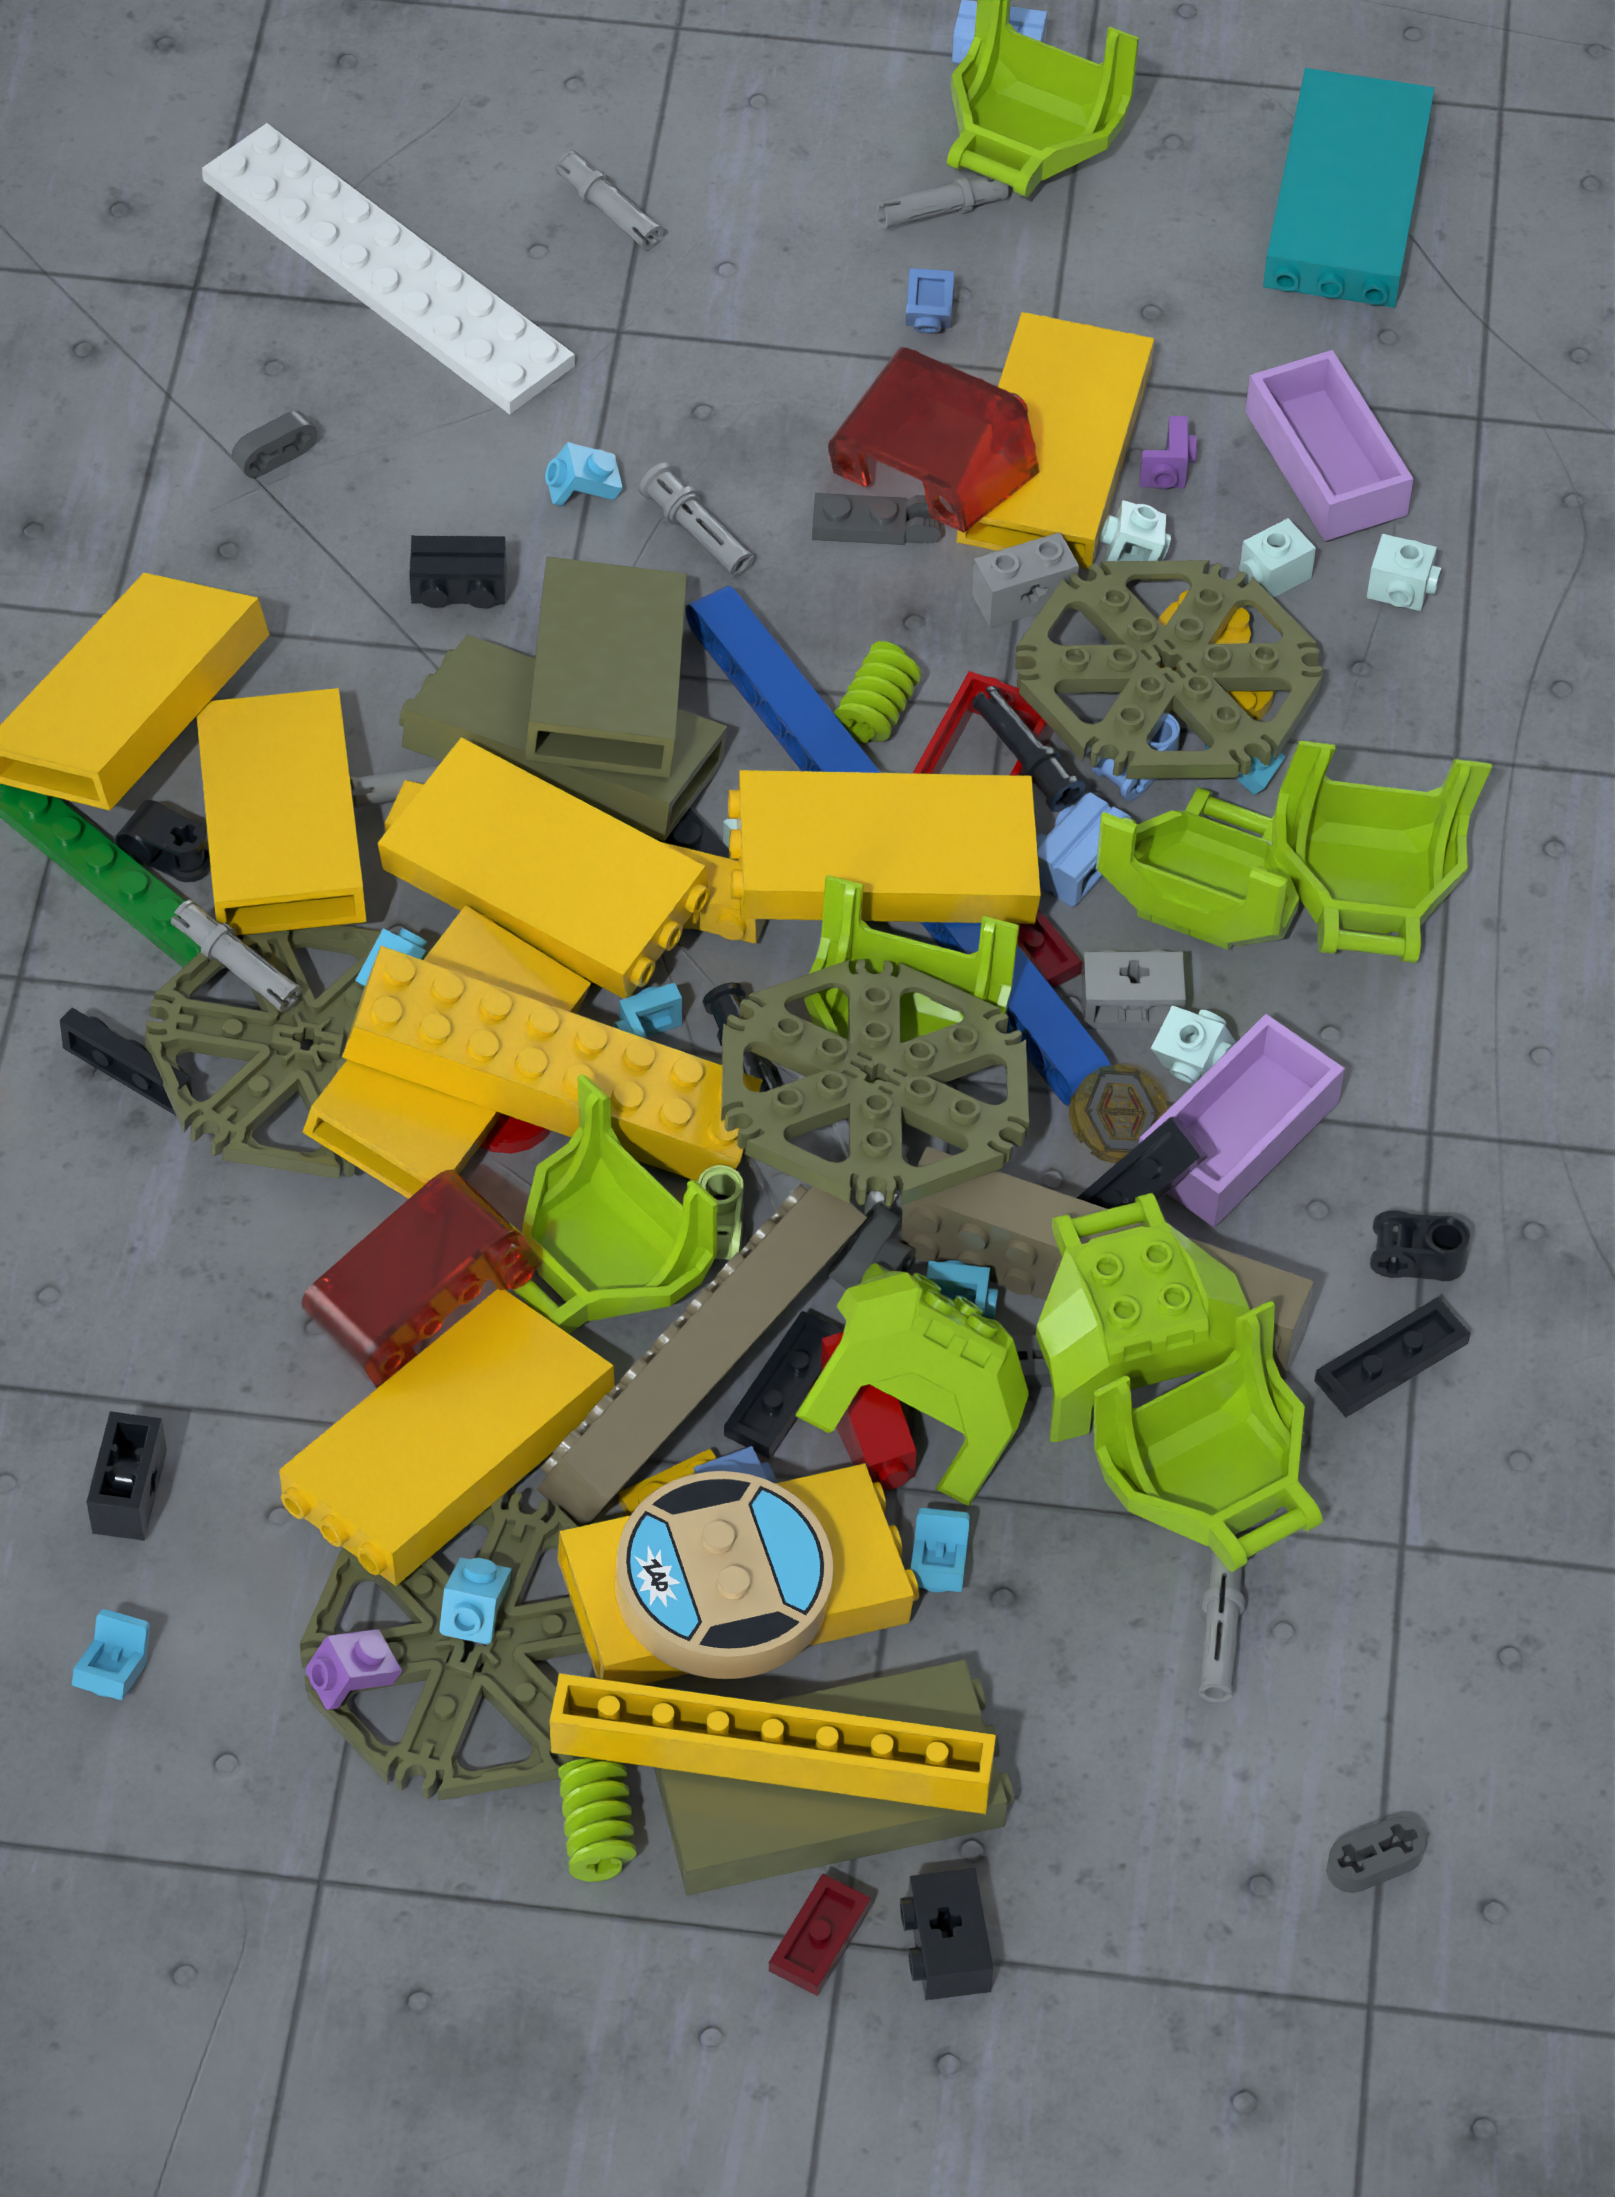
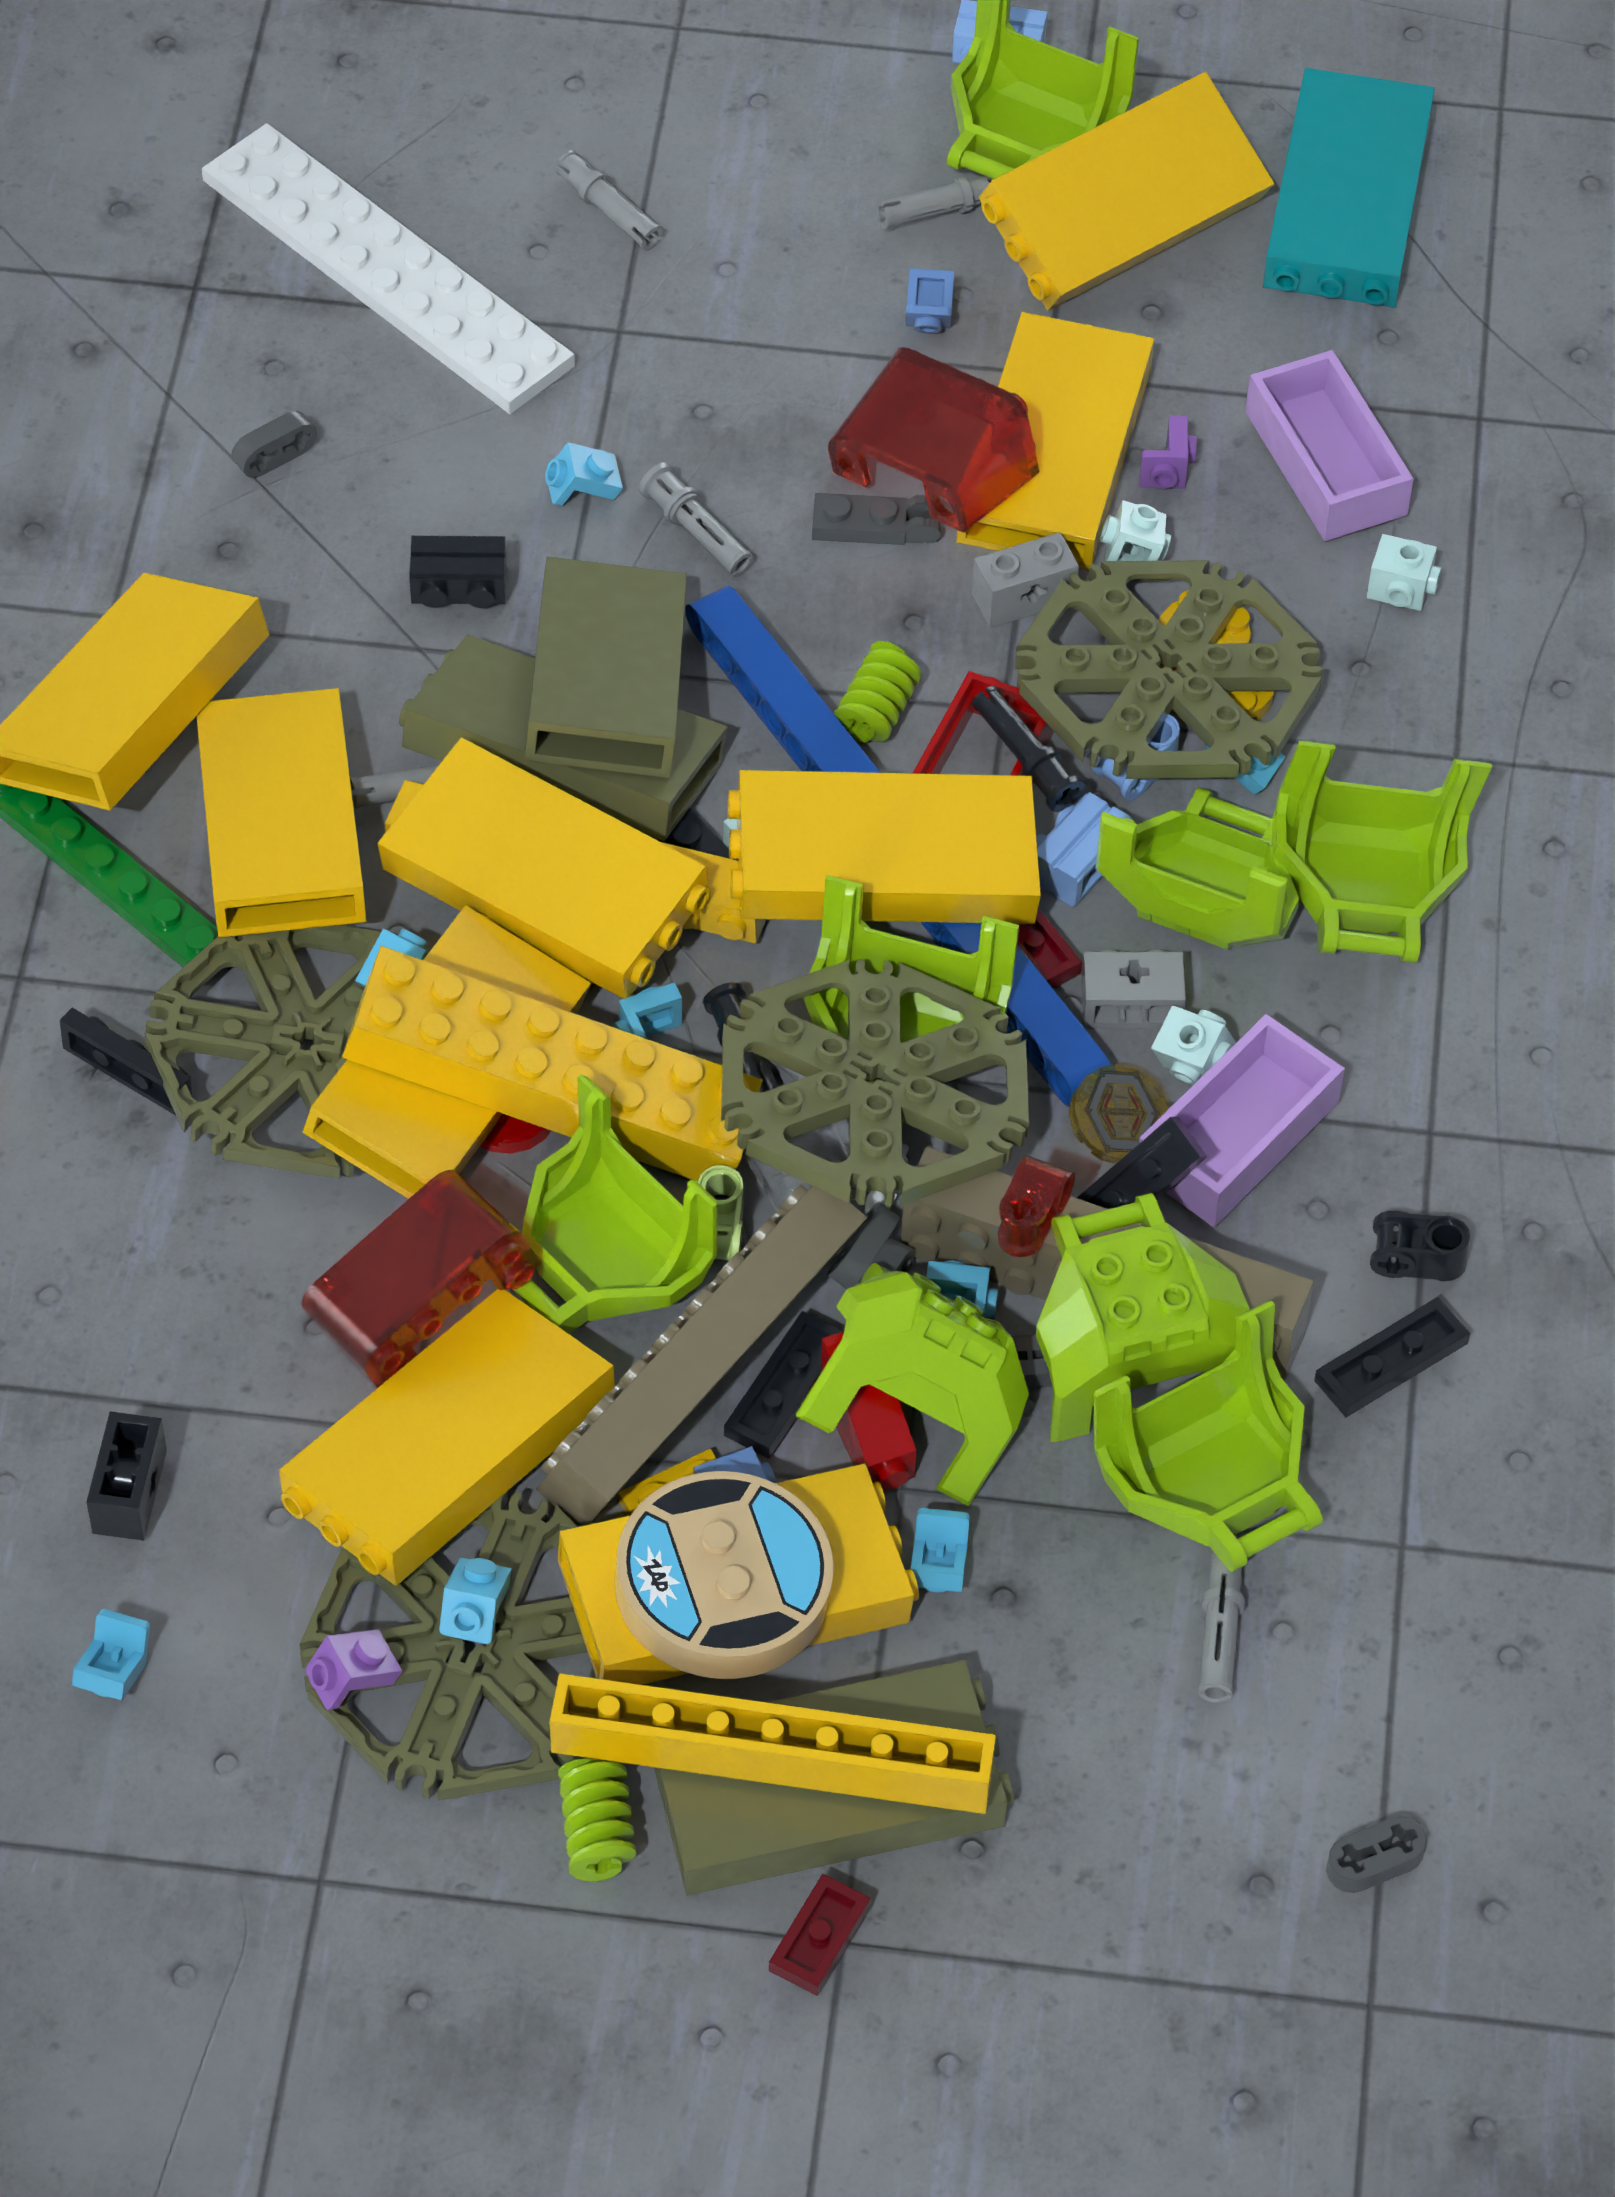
black piece [115,800,211,883] -> none
light grey pin [171,900,302,1013] -> none
black brick [900,1868,993,2001] -> none
light aqua brick [1239,518,1316,598] -> none
none -> yellow brick [978,71,1275,311]
none -> clear red piece [997,1155,1075,1257]

